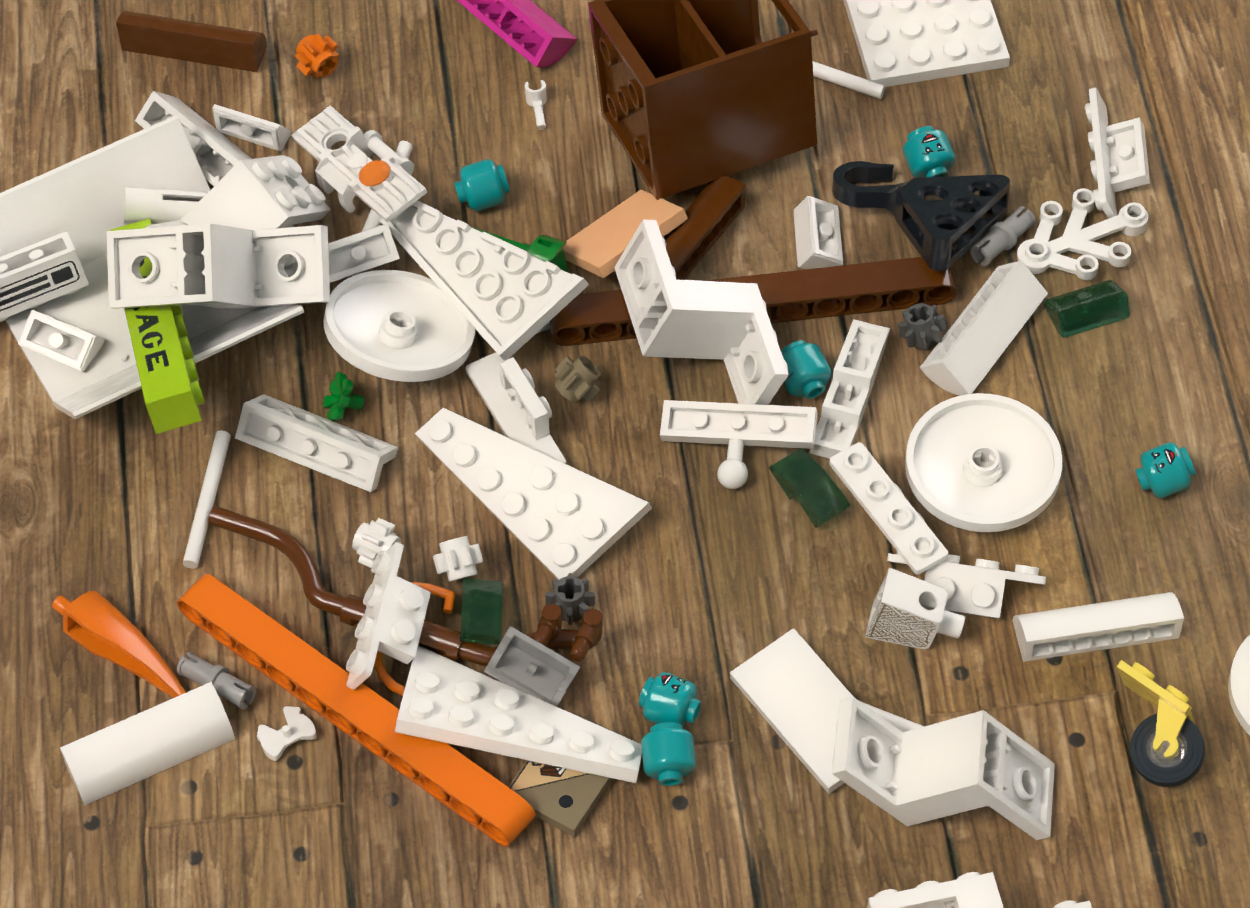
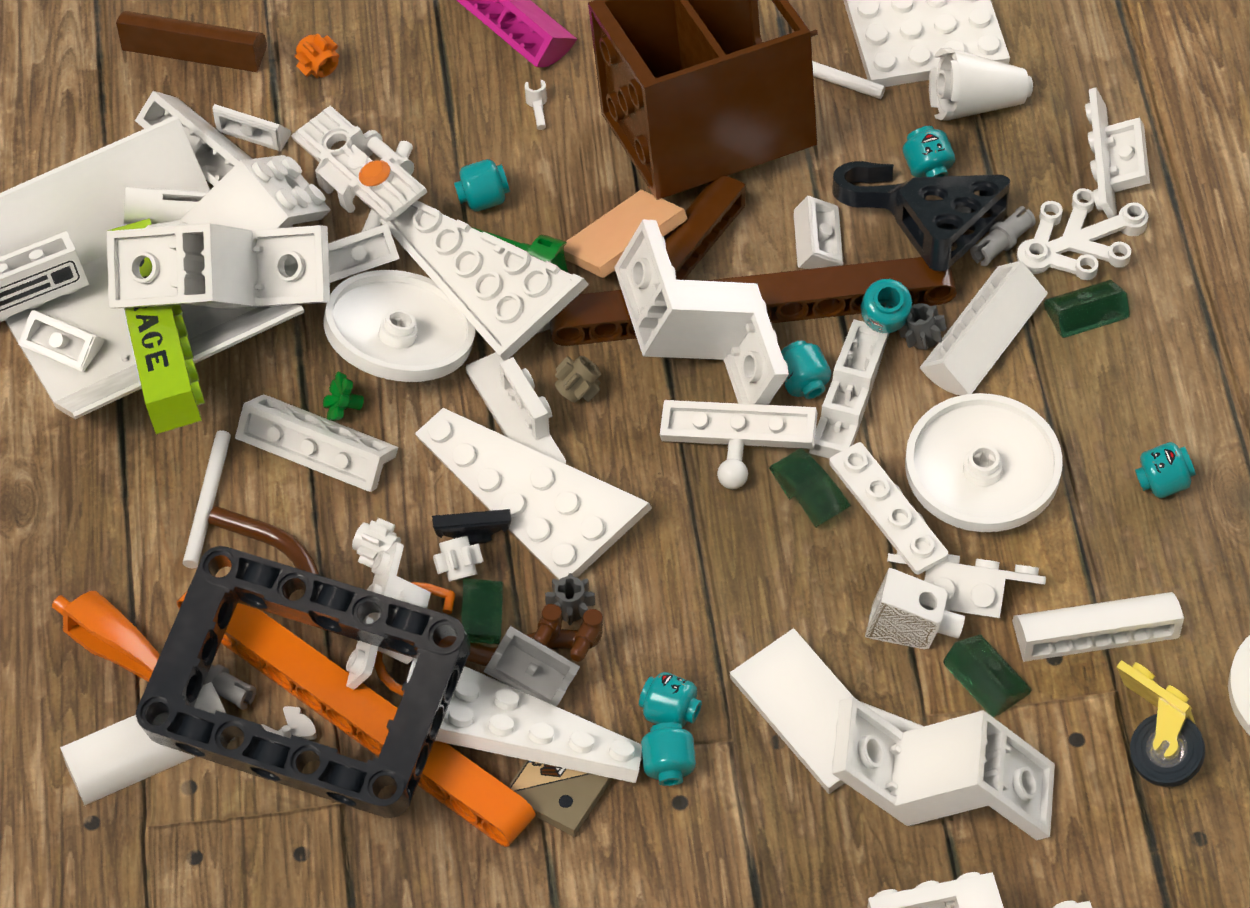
none -> black beam [136,546,471,818]
none -> black tile [432,509,512,545]
none -> teal head [861,279,912,333]
none -> white cone [929,48,1033,120]
none -> clear green slope [943,635,1032,717]

